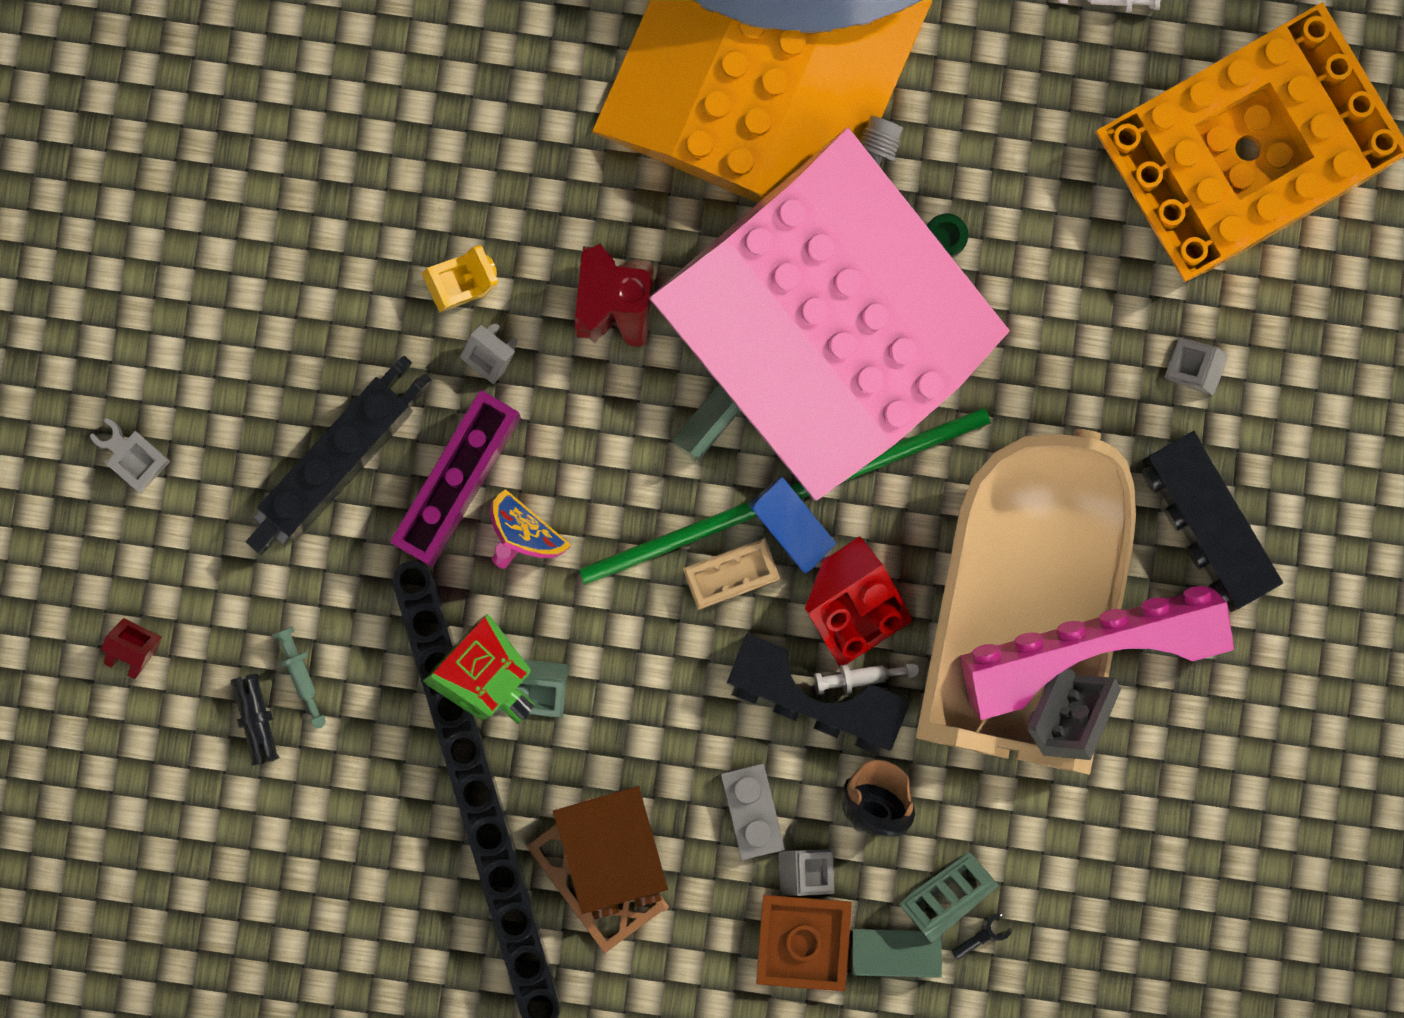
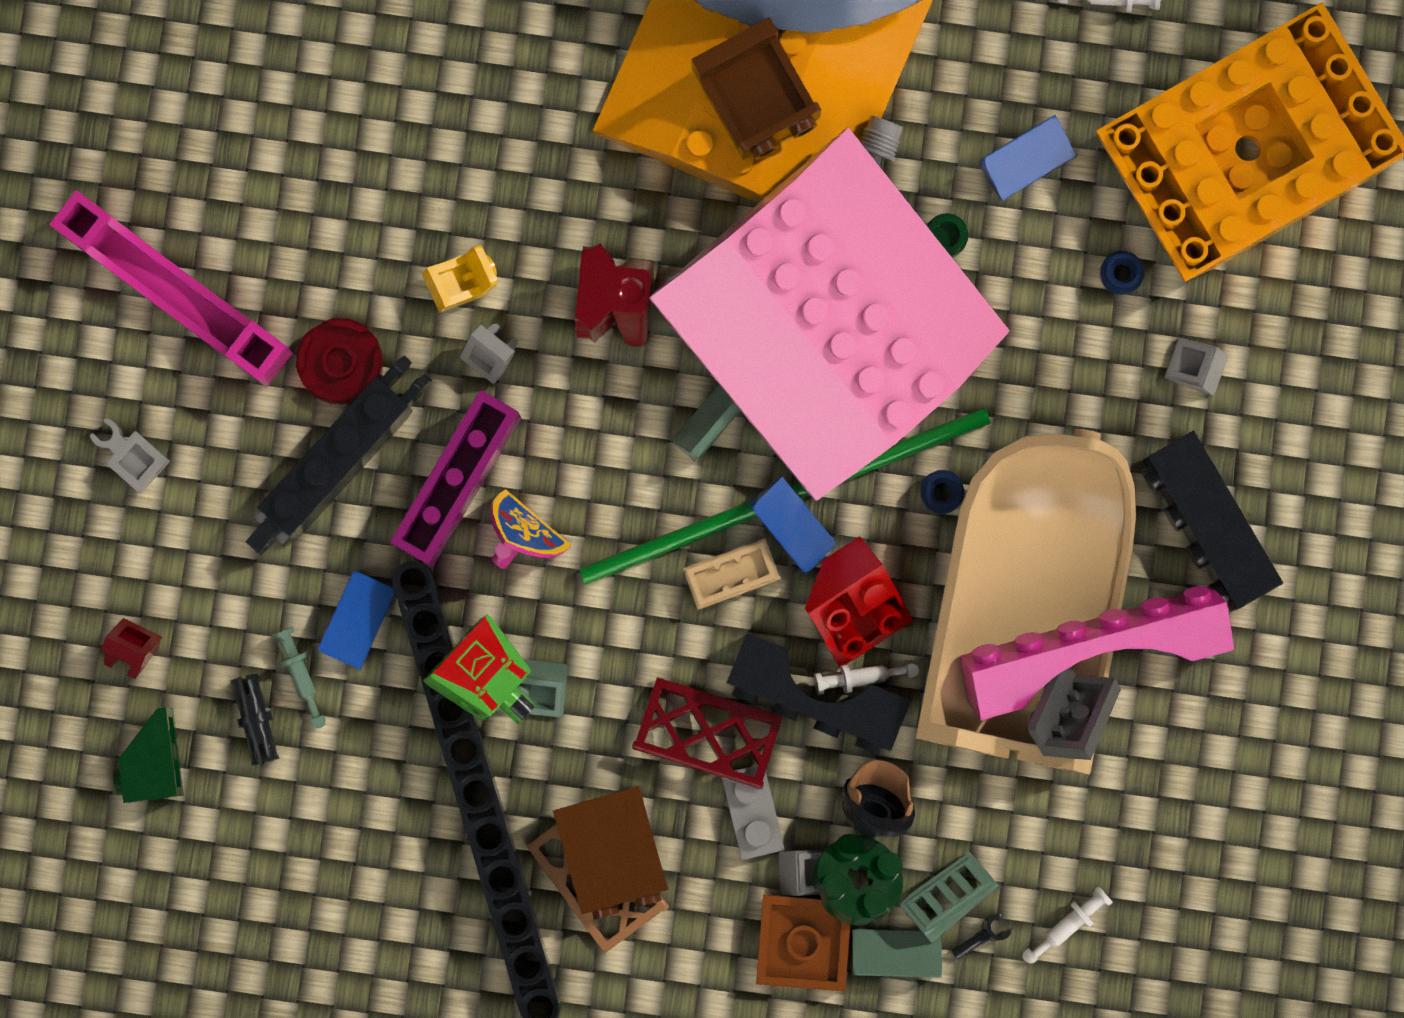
none -> dark pink arch [49,190,293,388]
none -> dark green slope [113,707,184,803]
none -> dark red tile [296,318,384,405]
none -> blue slope [317,570,395,670]
none -> dark red window [632,677,783,789]
none -> reddish brown panel [692,17,821,160]
none -> dark green plate [813,834,903,925]
none -> dark blue plate [920,470,964,514]
none -> slope [979,115,1076,201]
none -> white piece [1022,886,1113,963]
none -> dark blue plate [1100,251,1144,295]

